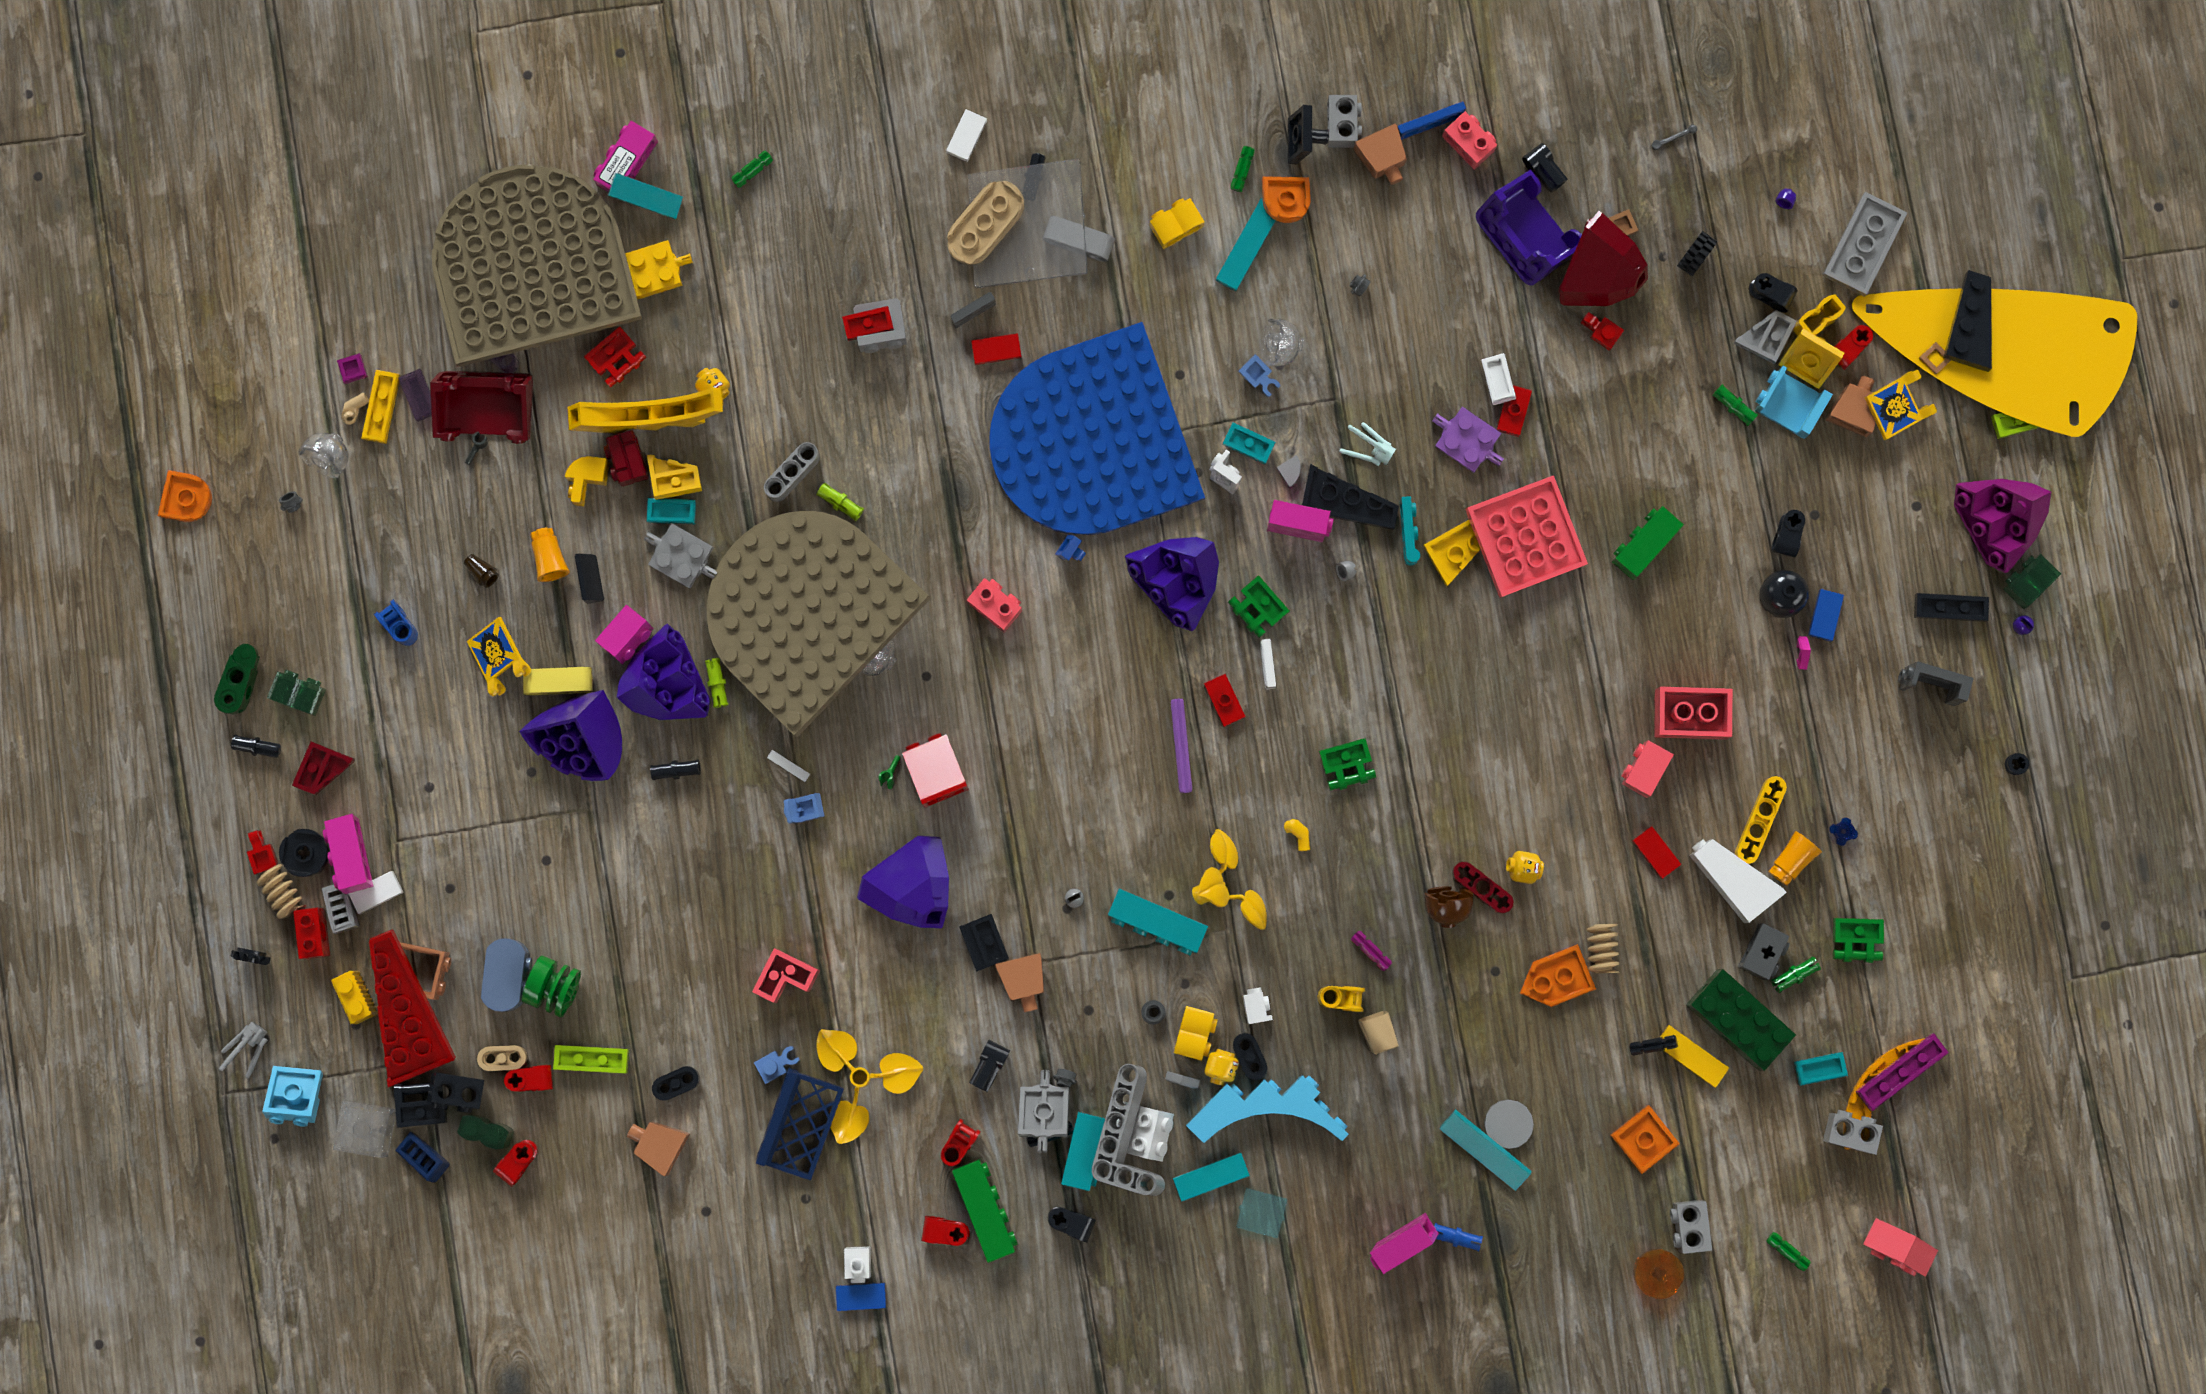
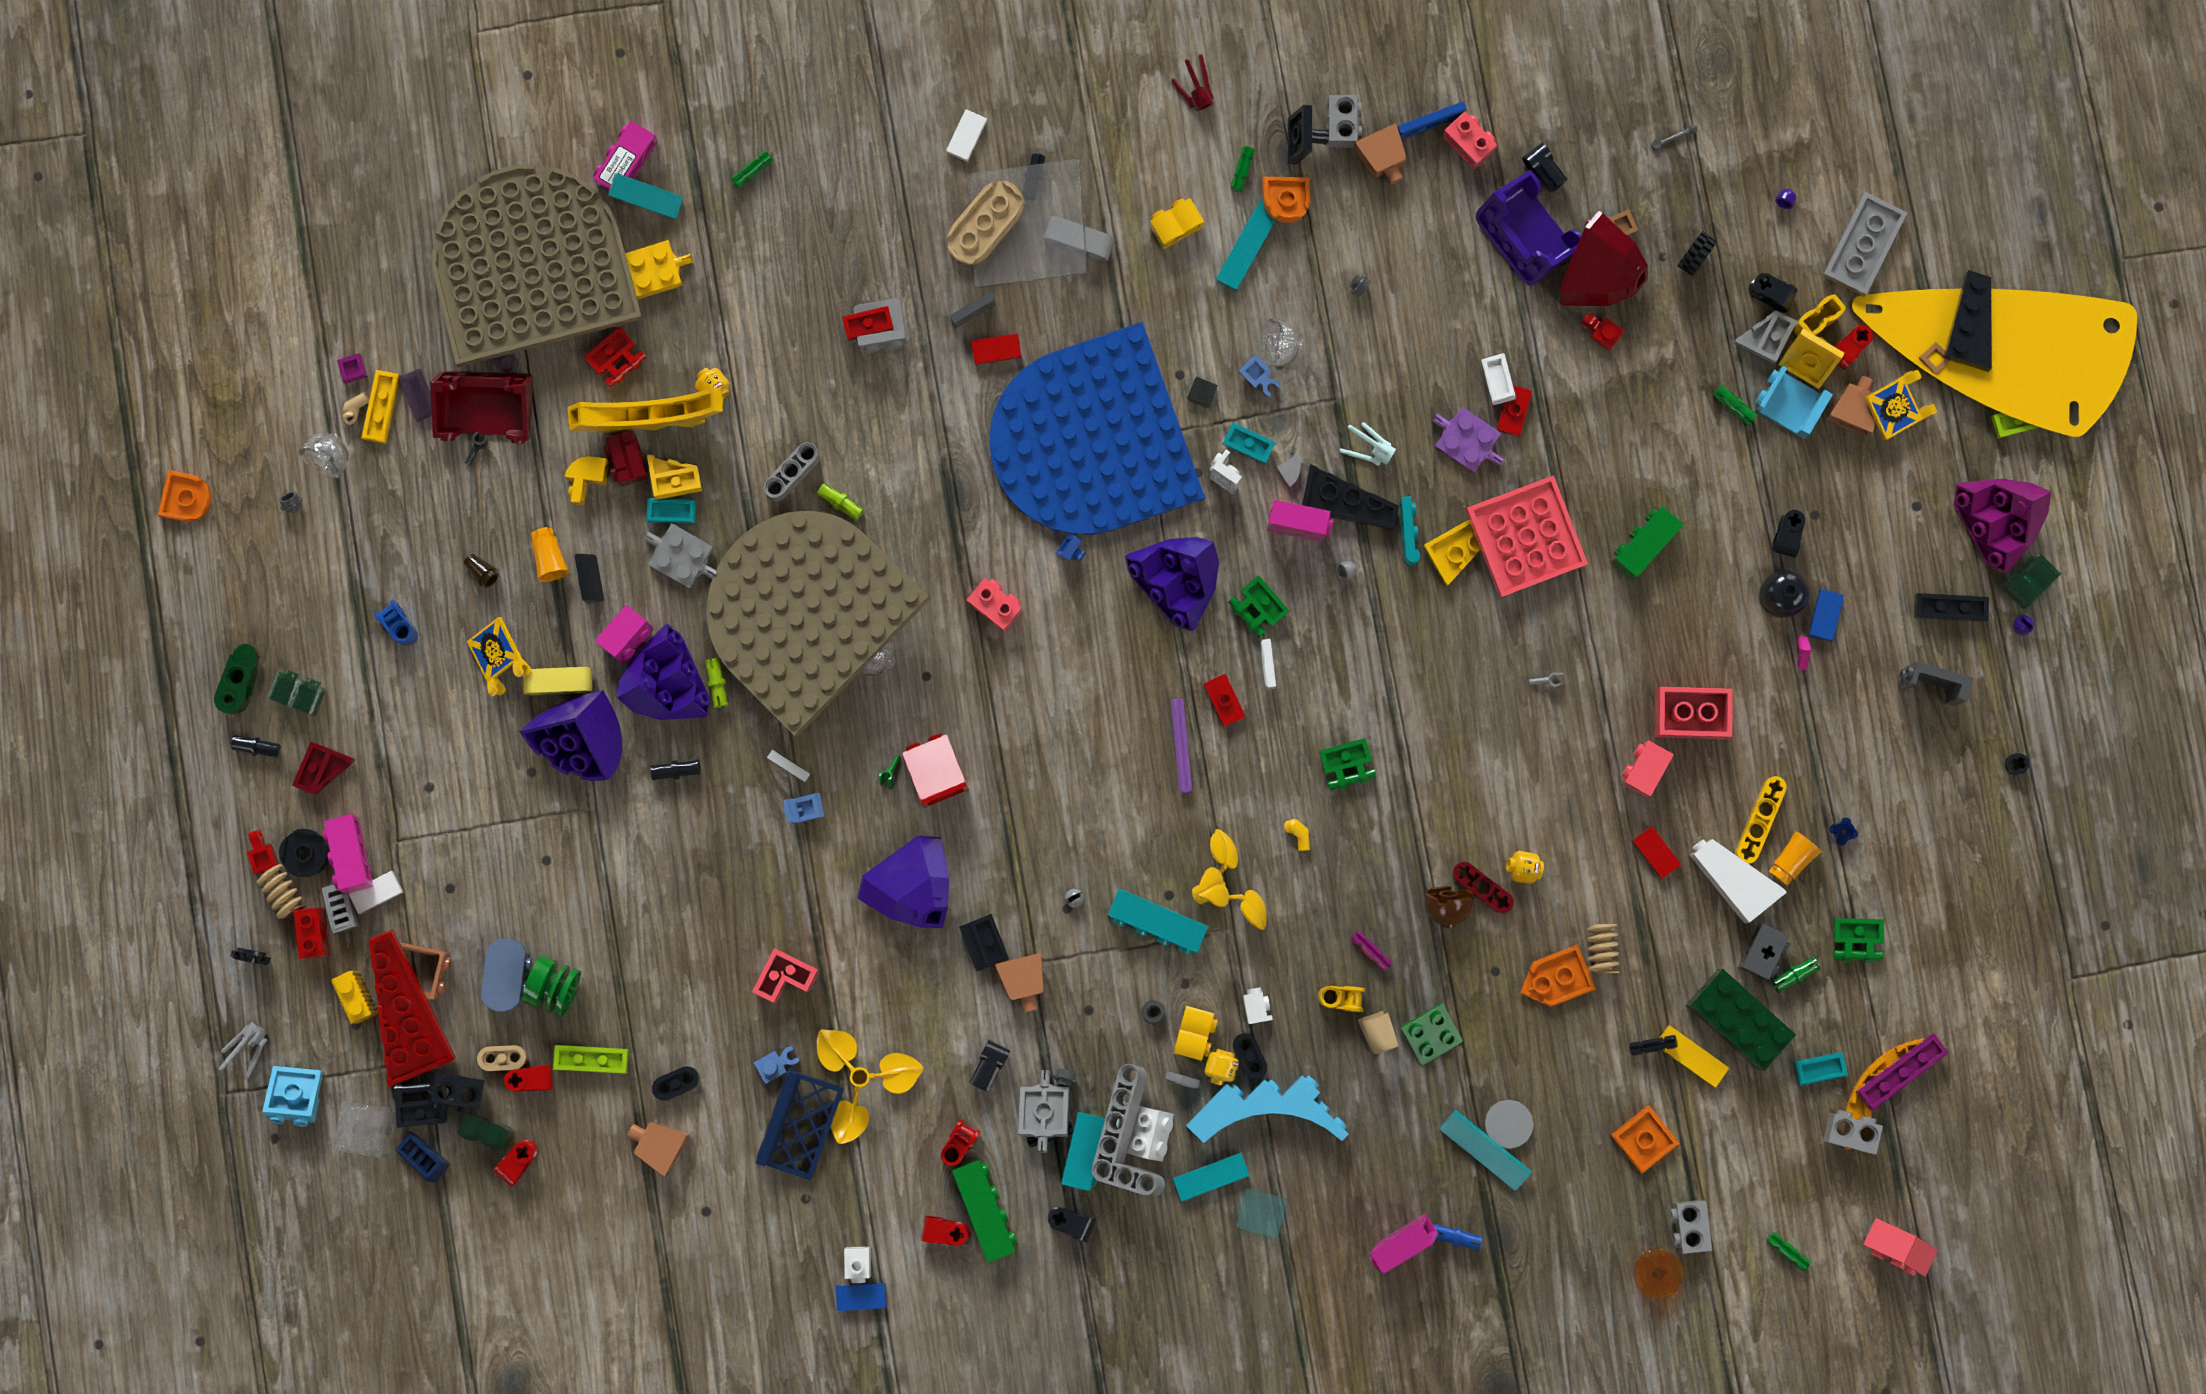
none -> dark red plant [1171,54,1214,111]
none -> pearl dark grey tile [1187,376,1218,408]
none -> green hinge [1401,1002,1463,1066]
none -> light grey hand [1529,672,1565,687]

